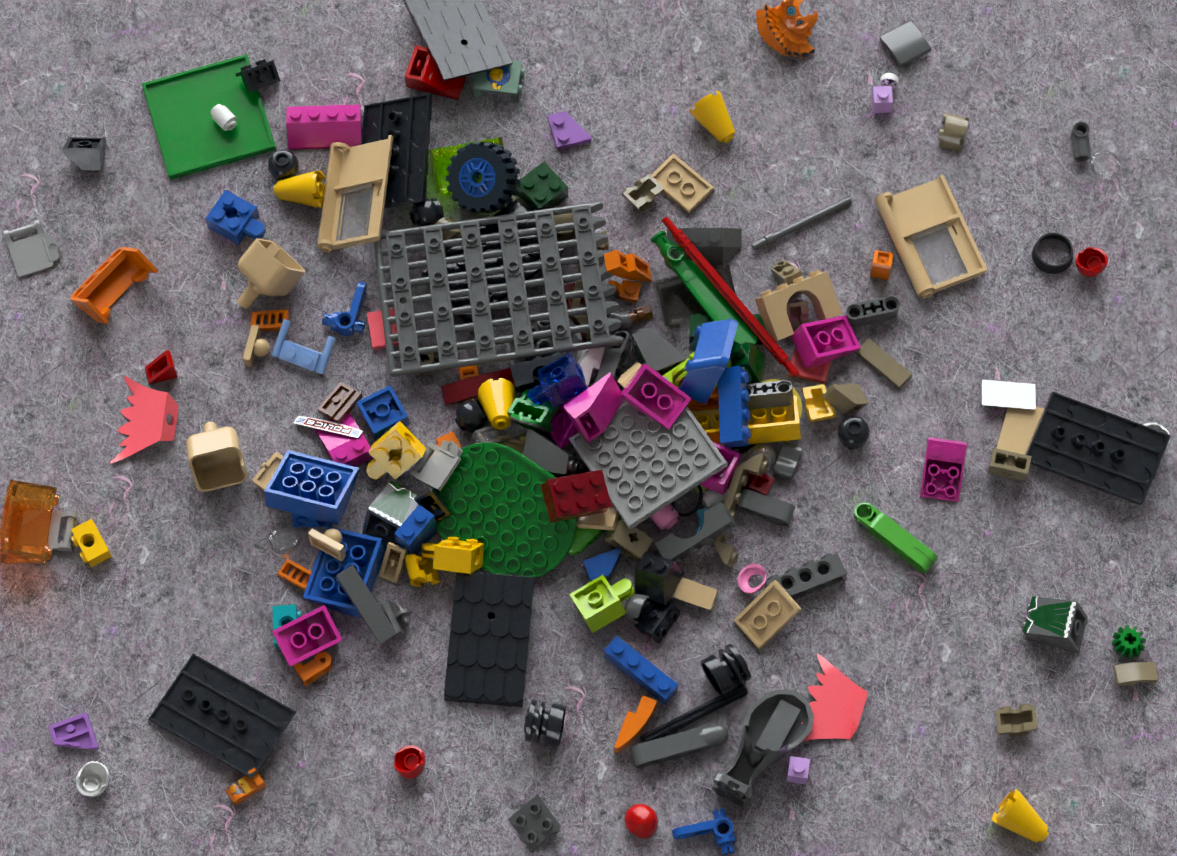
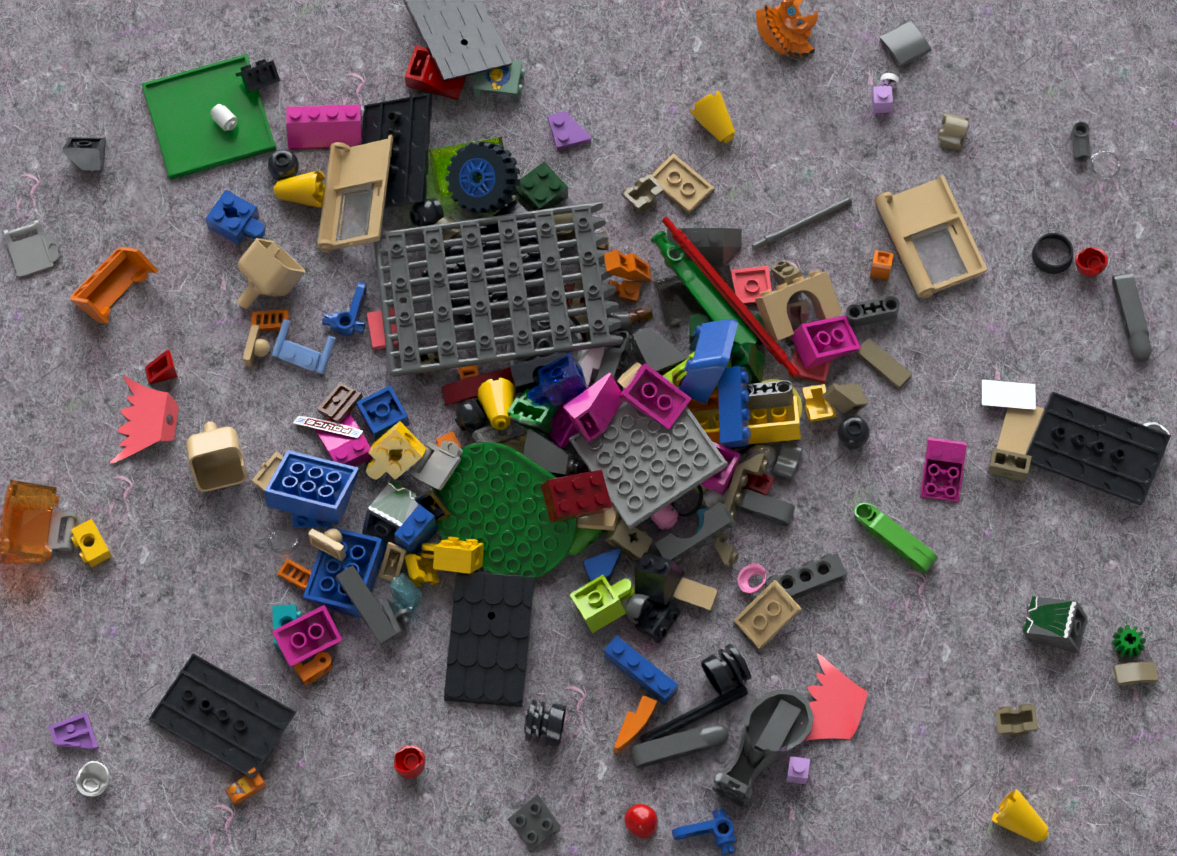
none -> clear light blue slope [390,573,423,612]
none -> coral tile [731,266,772,306]
none -> dark grey piece [1112,273,1152,361]

